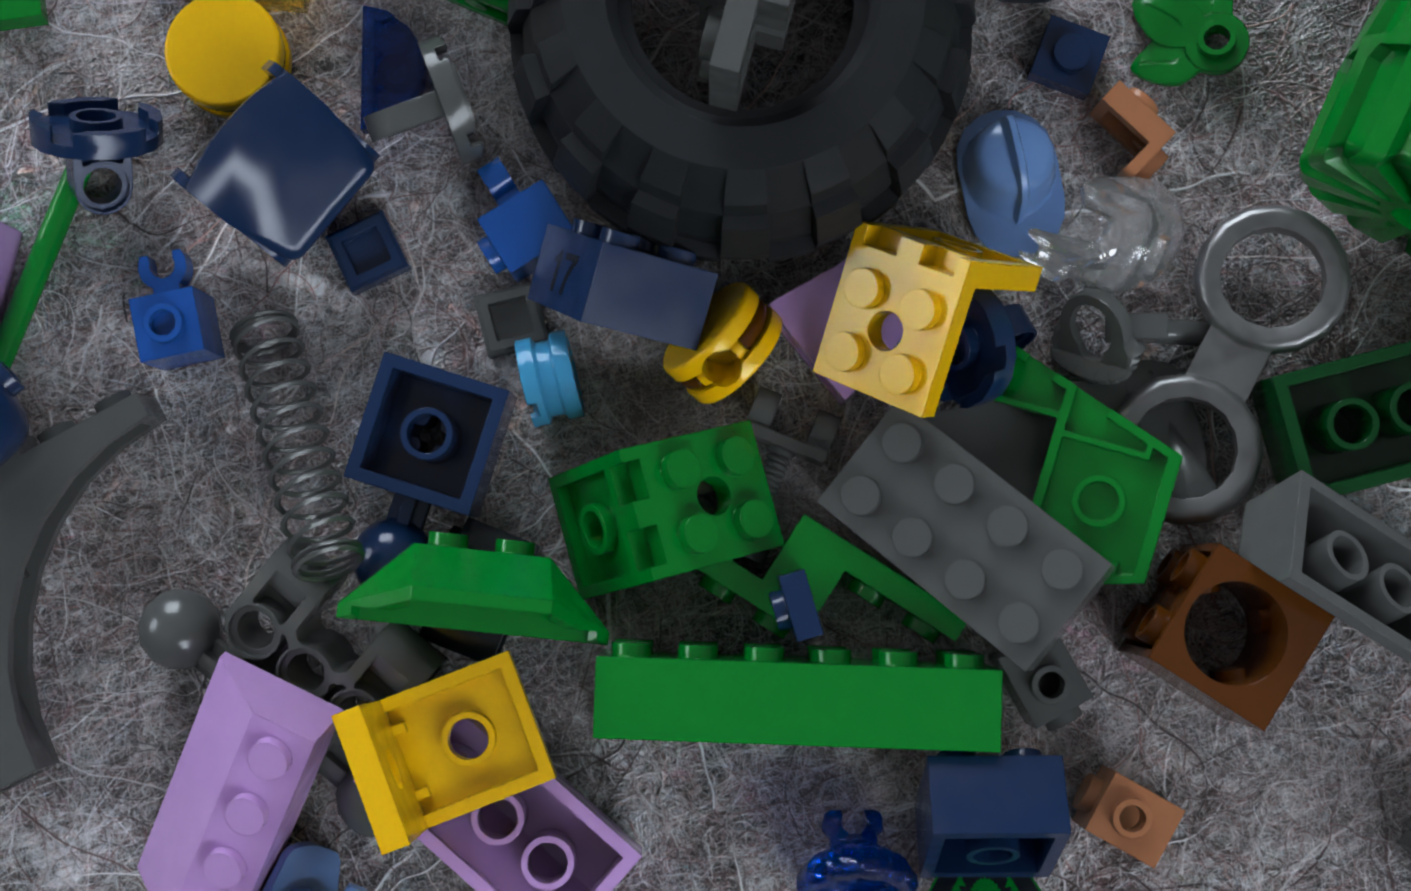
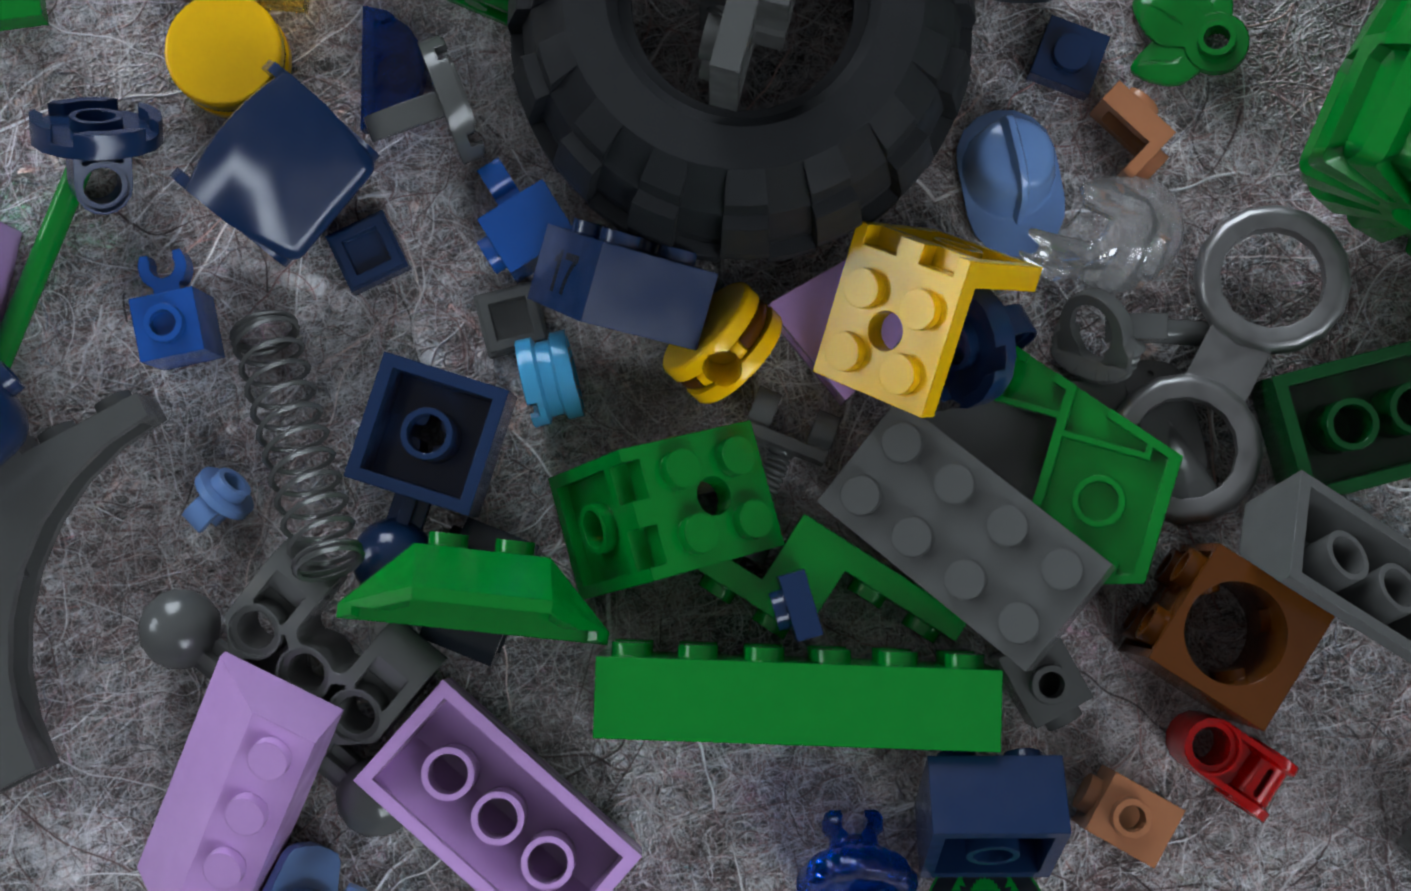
yellow bracket [331,650,557,855] -> none
none -> medium blue plate [182,467,254,533]
none -> red piece [1166,710,1300,823]

